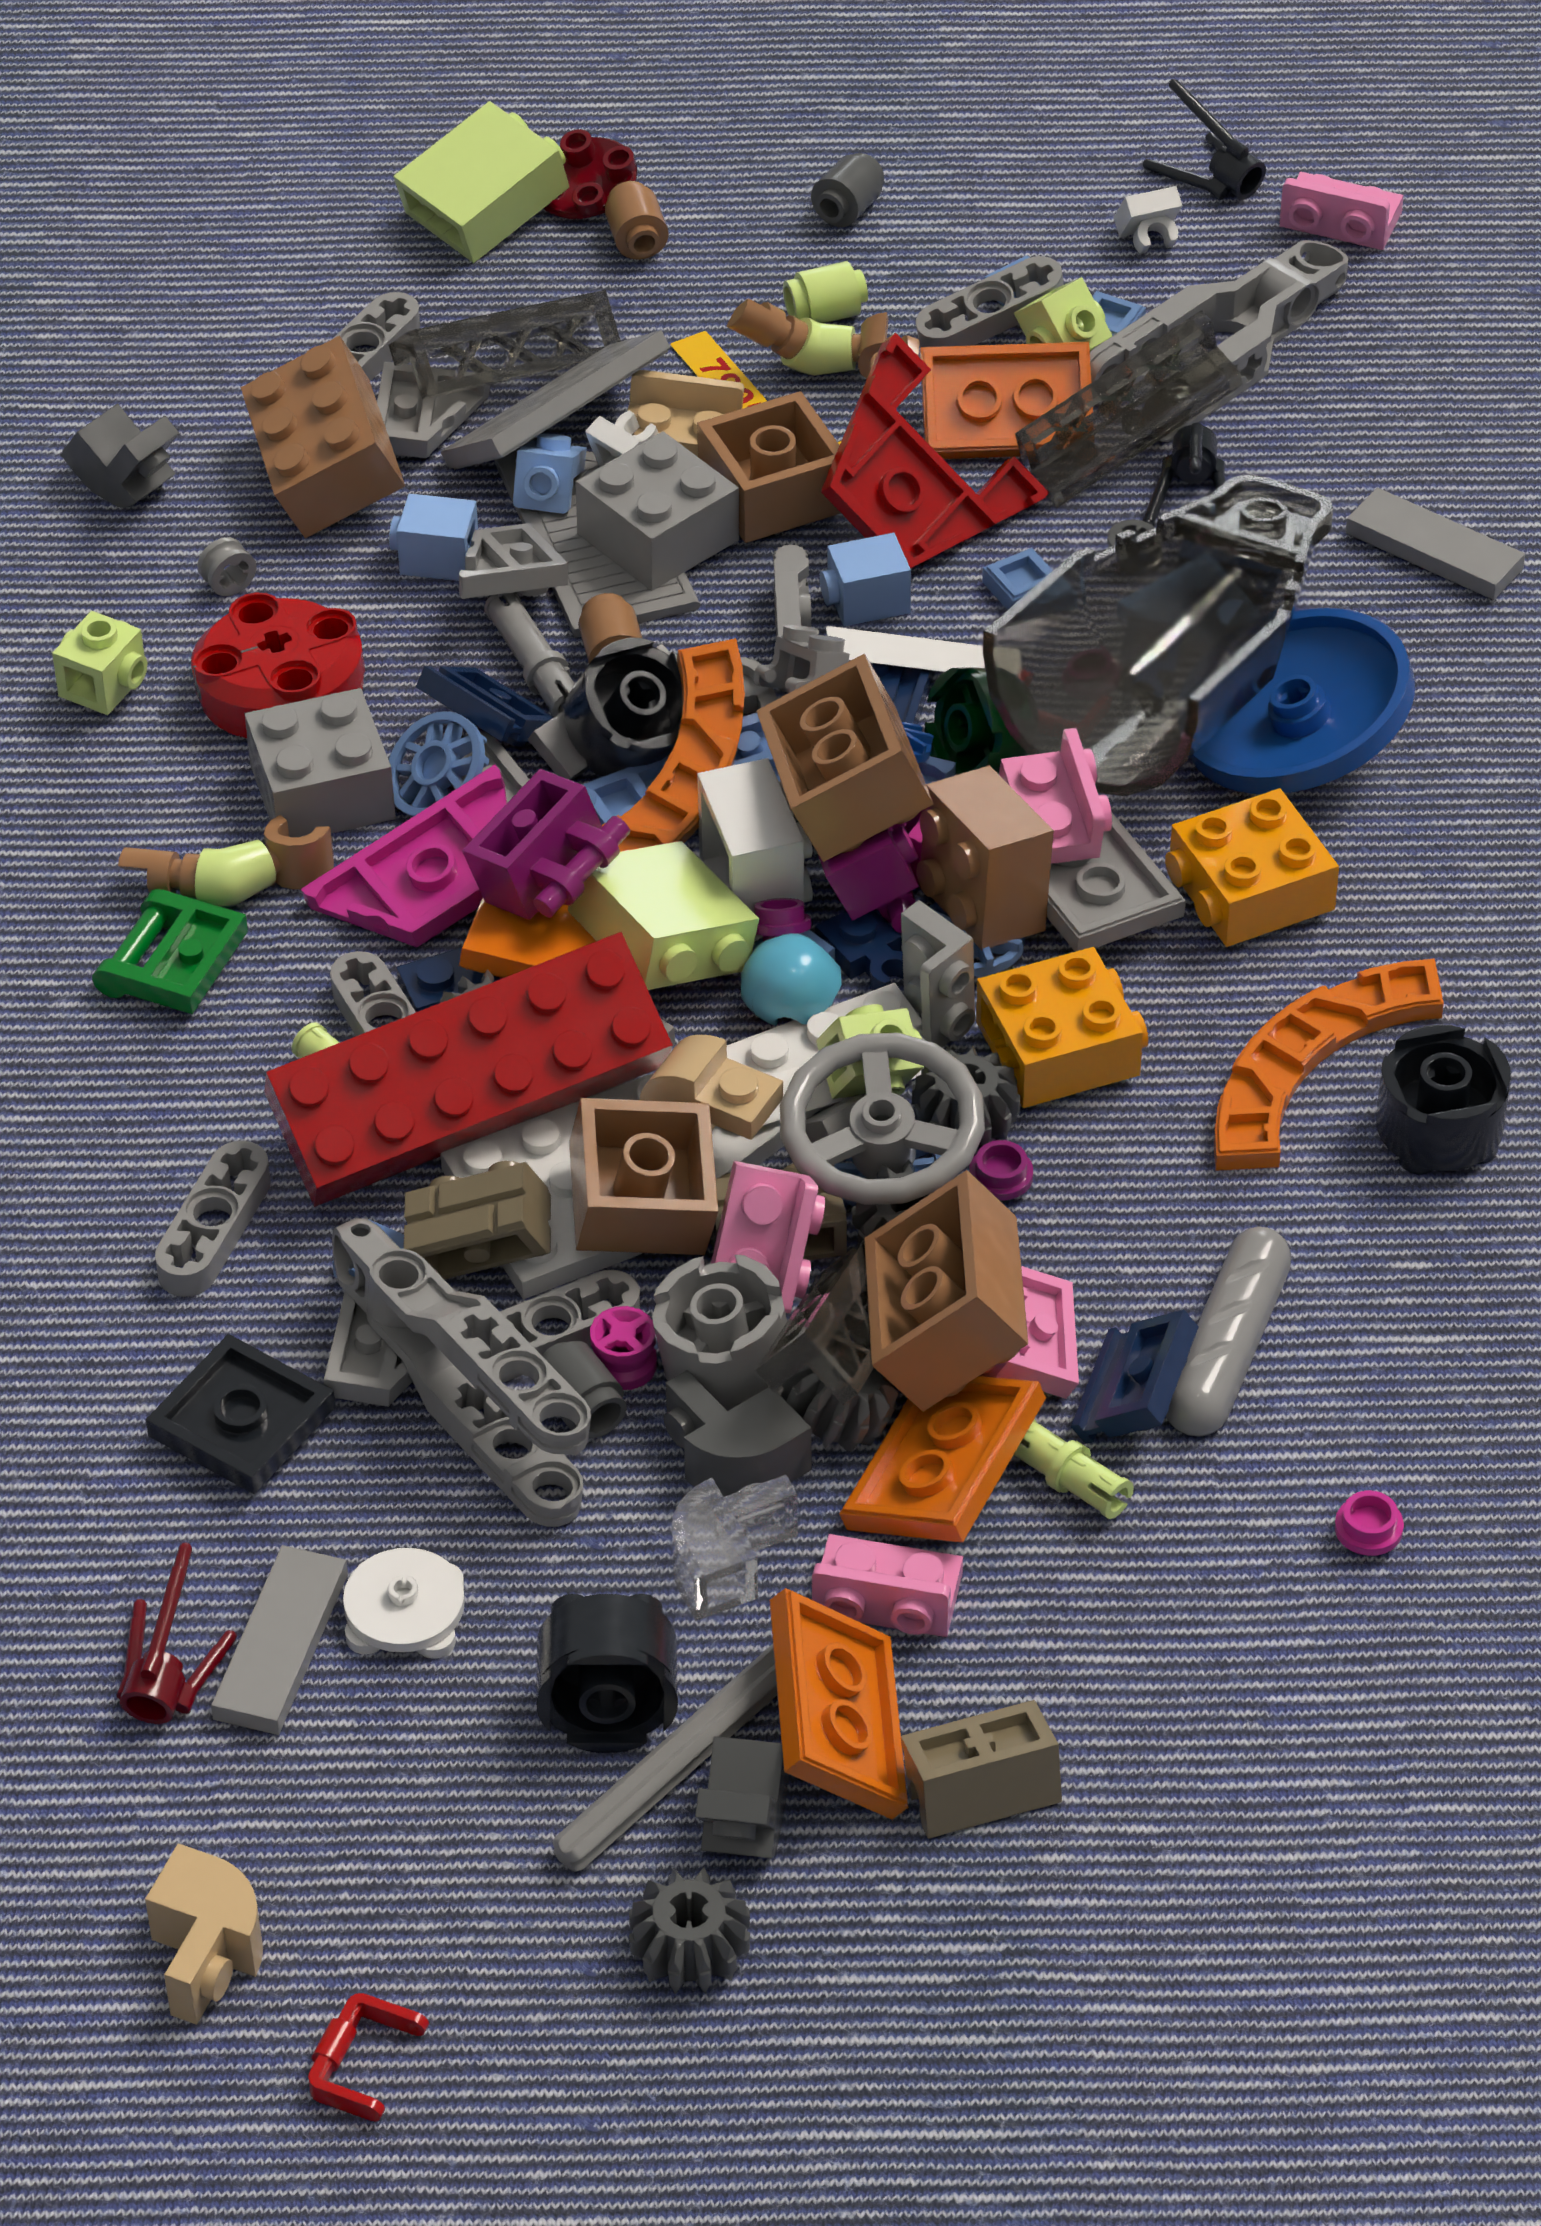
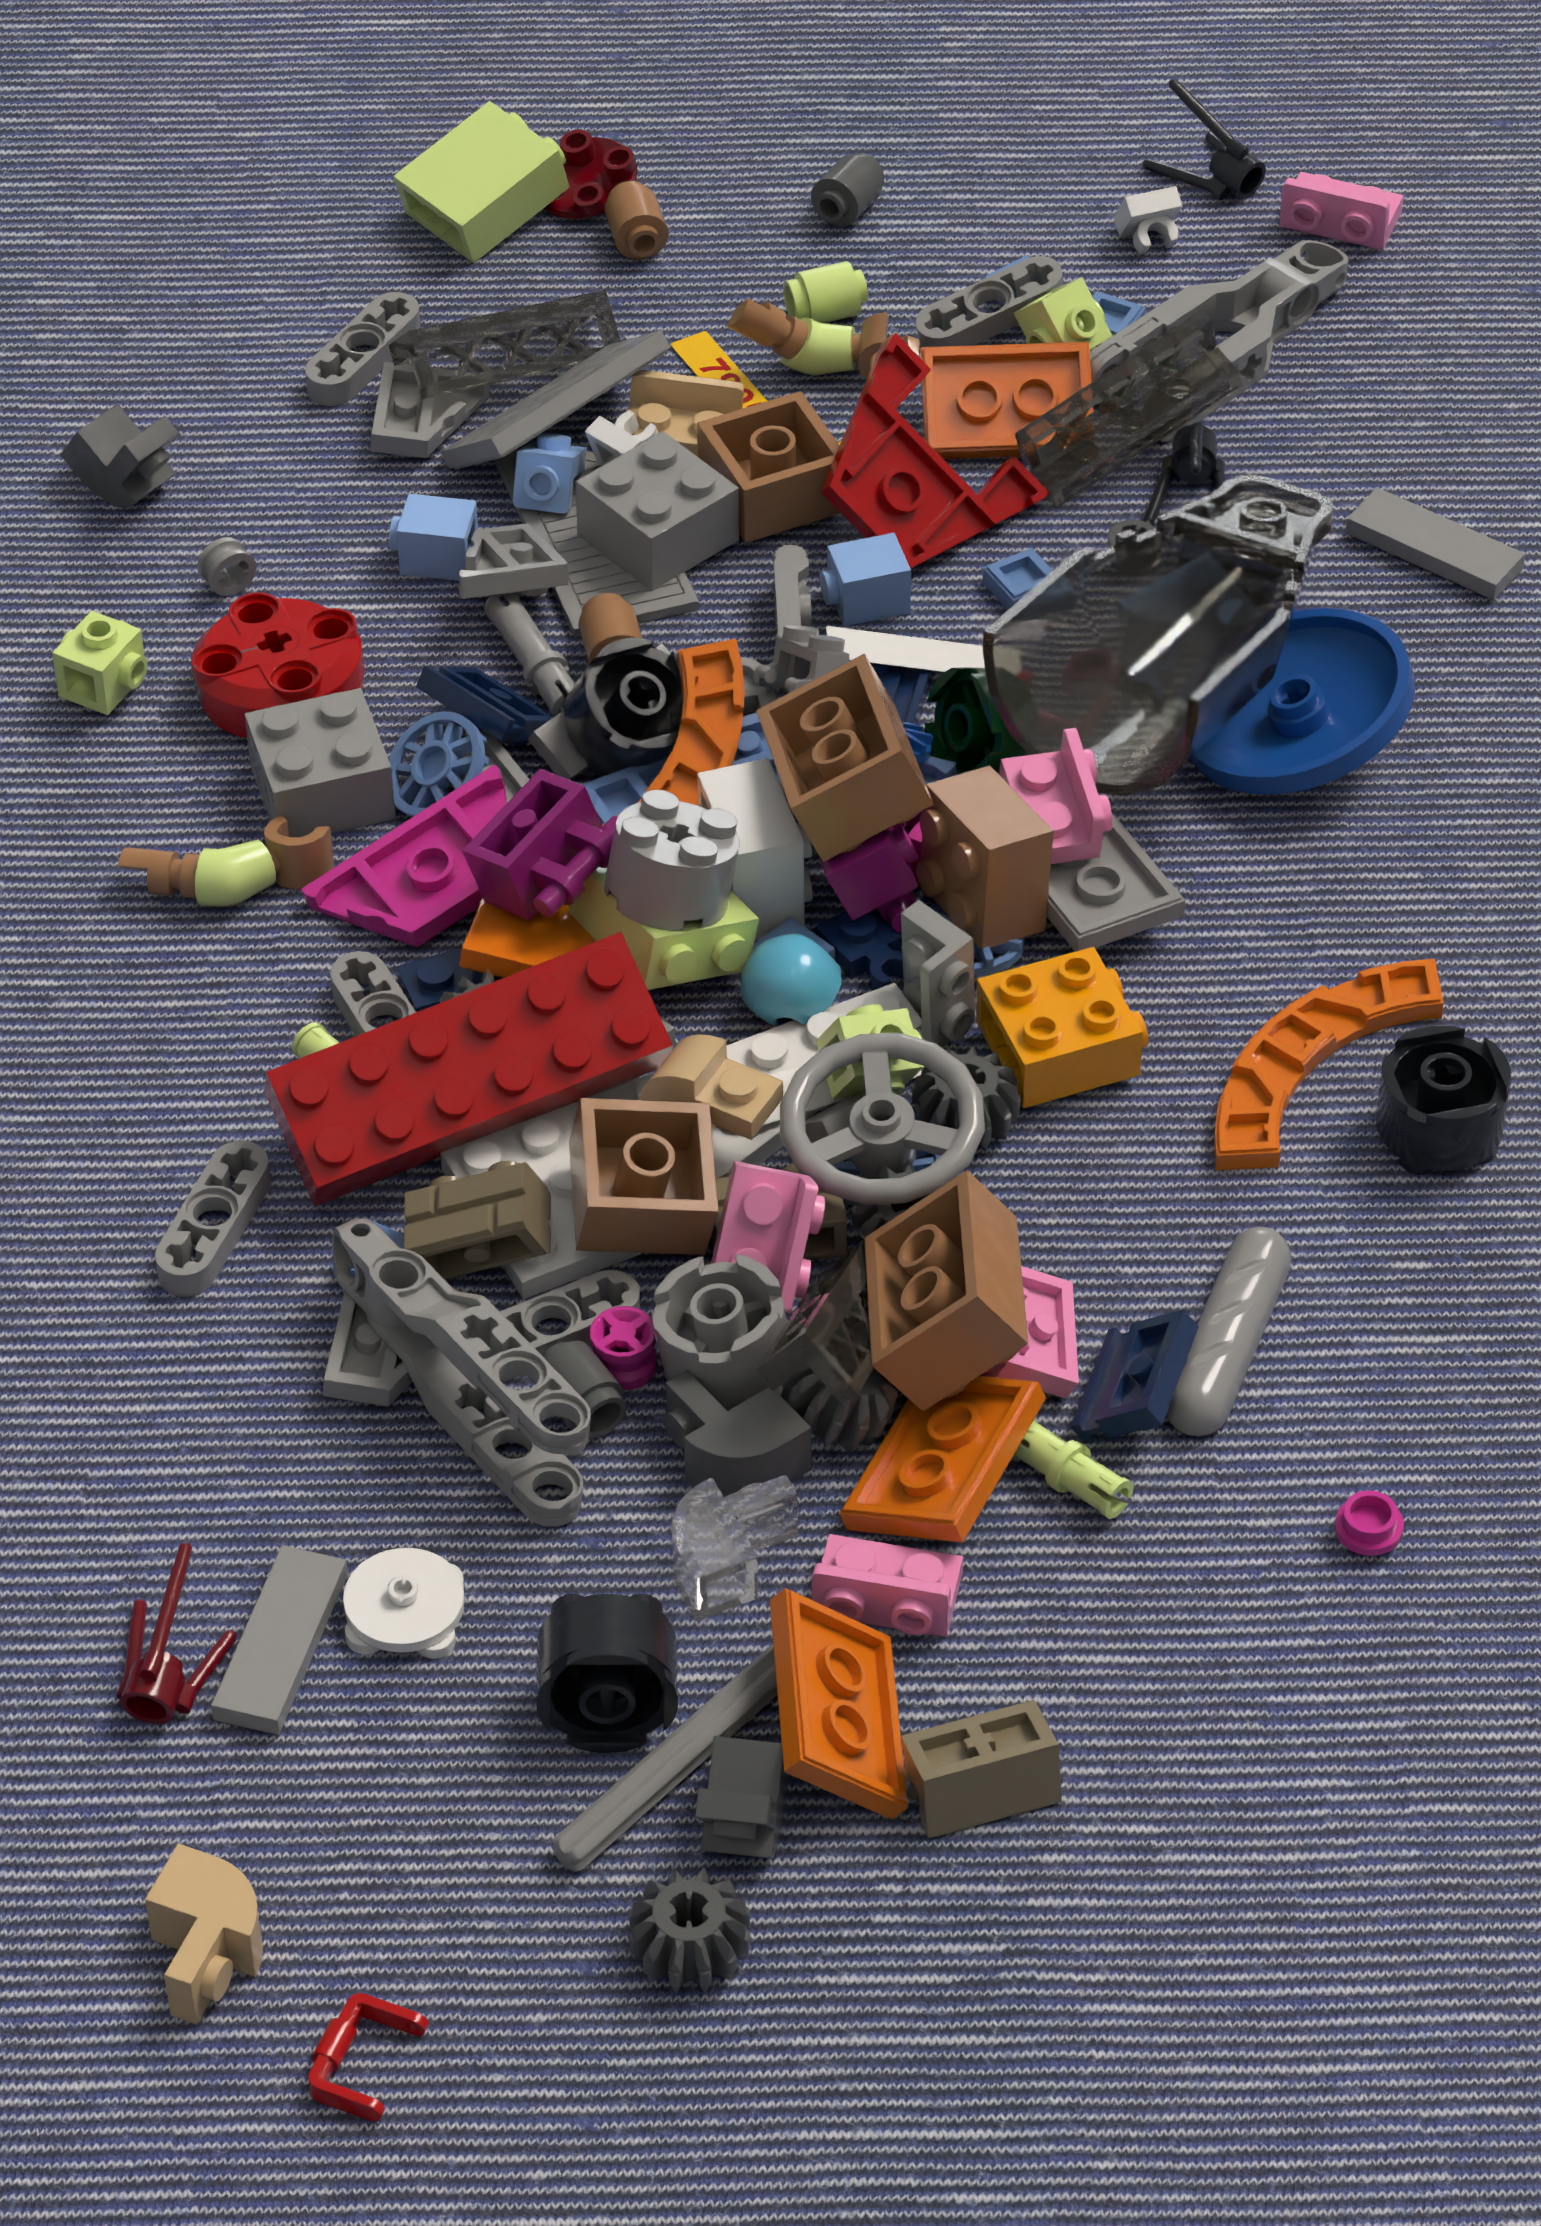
green plate [92,889,248,1014] -> none
black plate [146,1334,336,1494] -> none
medium nougat brick [240,335,405,538] -> none
magenta plate [754,898,811,942] -> none
magenta plate [969,1140,1033,1200] -> none
light orange brick [1165,788,1339,947] -> none
none -> light grey brick [604,790,740,931]

